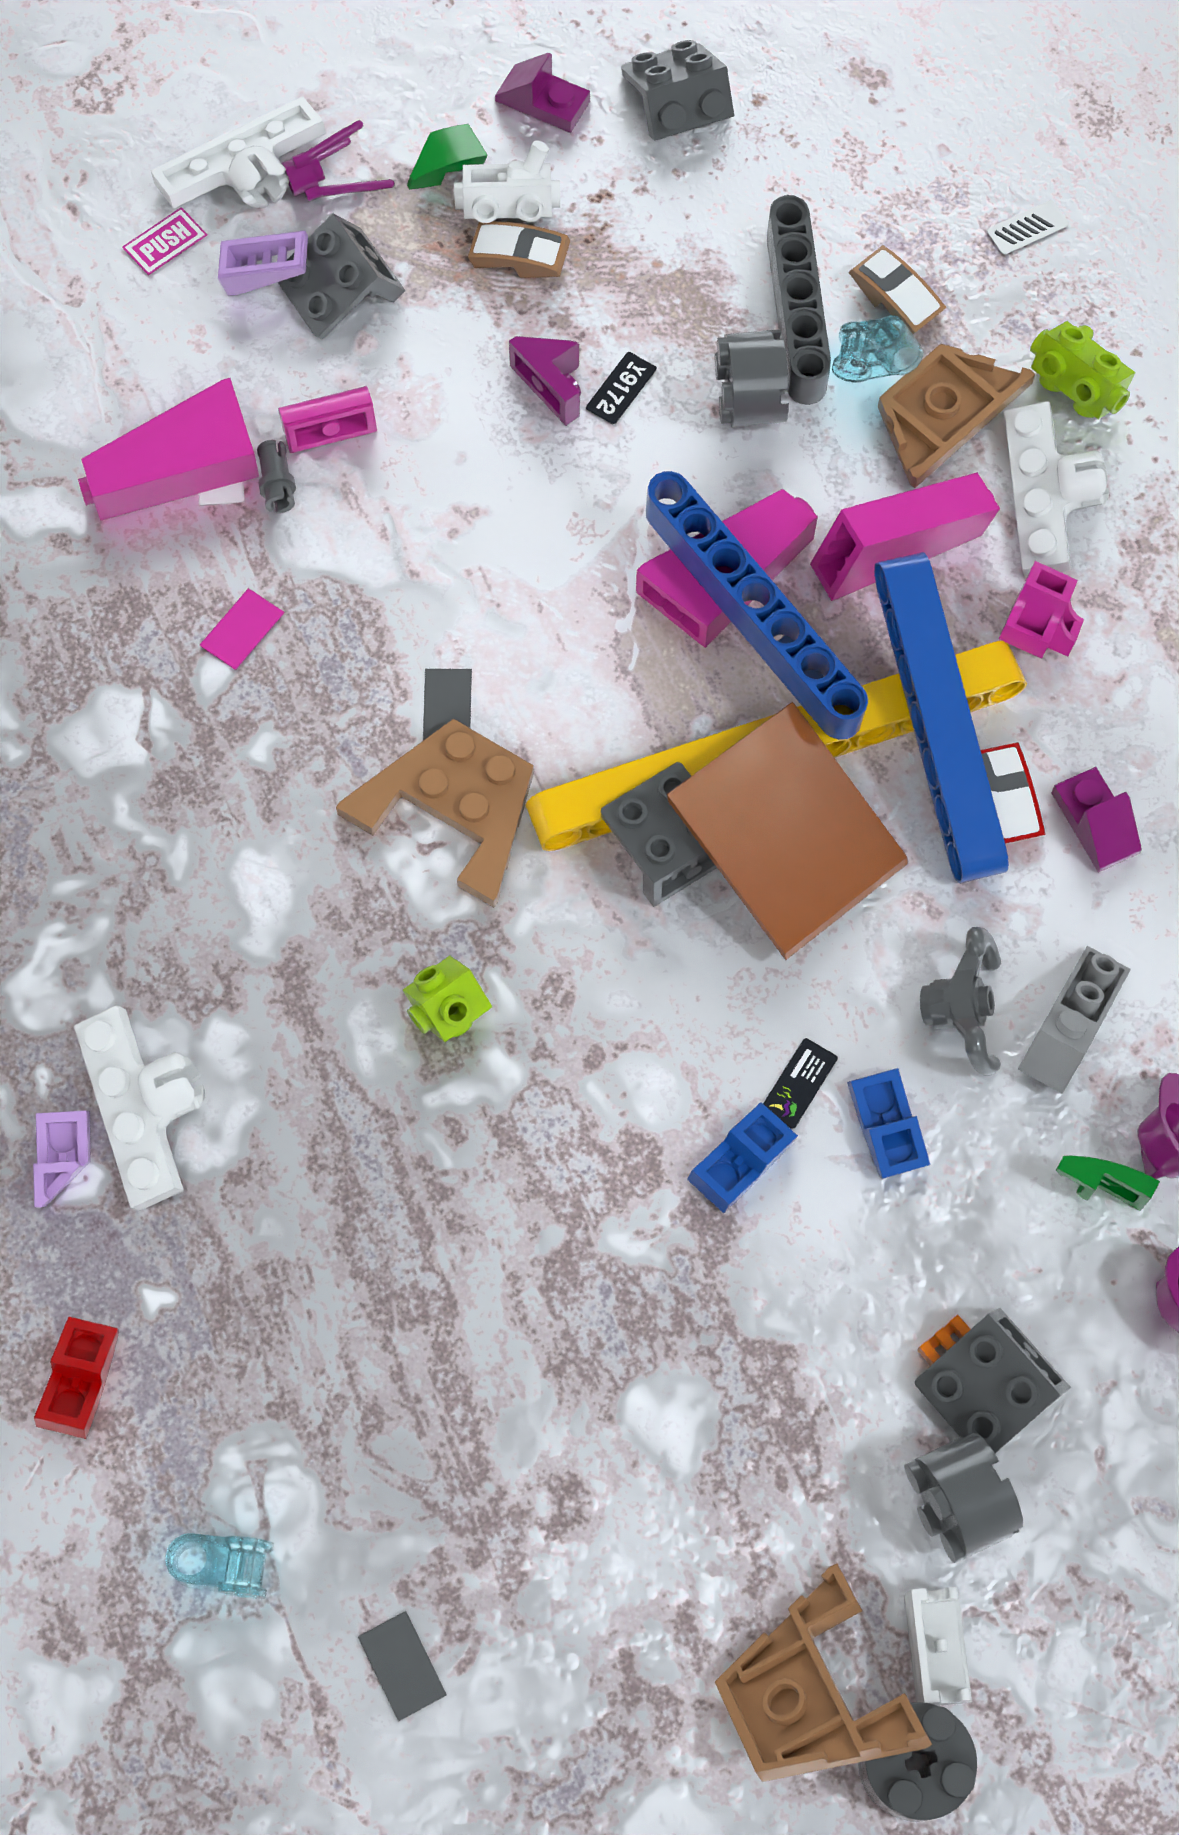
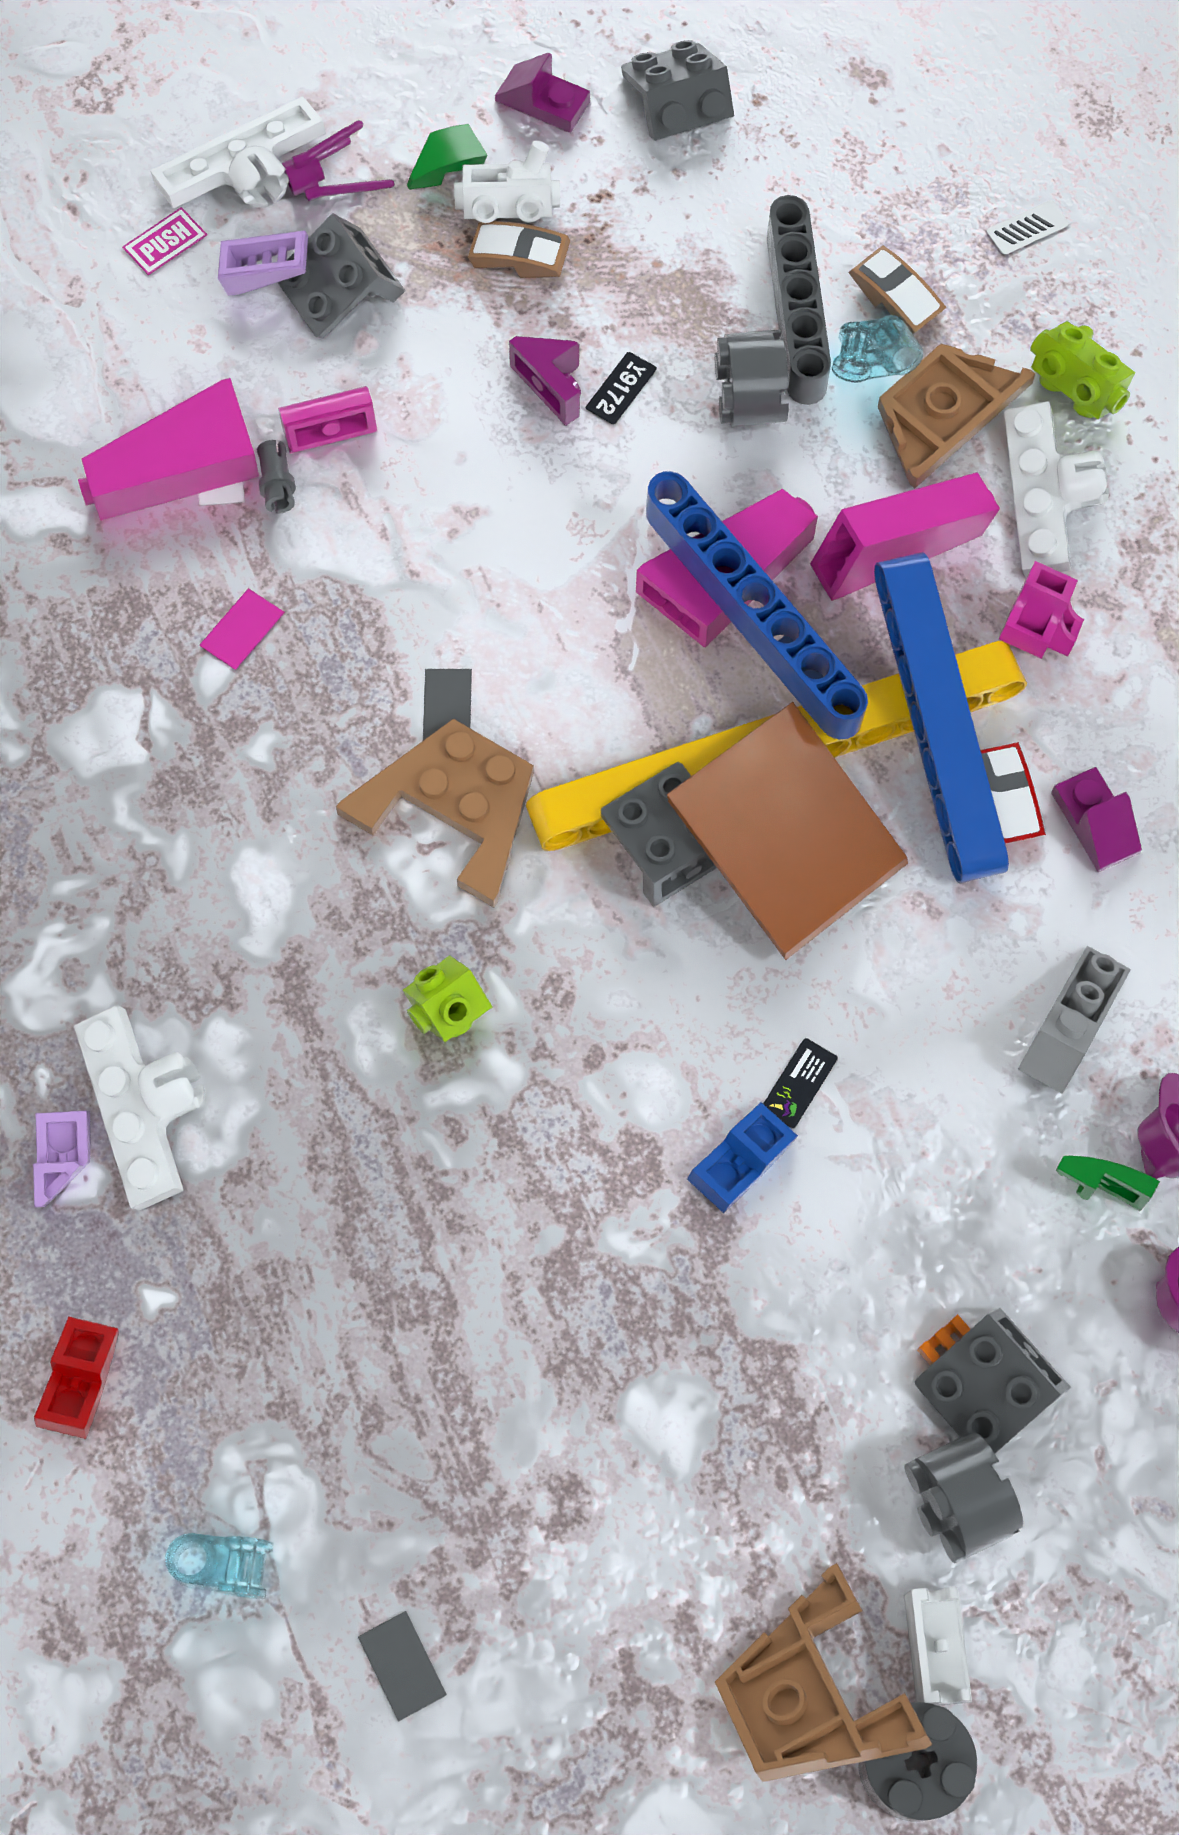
blue slope [847,1068,931,1179] -> none
dark grey piece [920,927,1001,1076] -> none

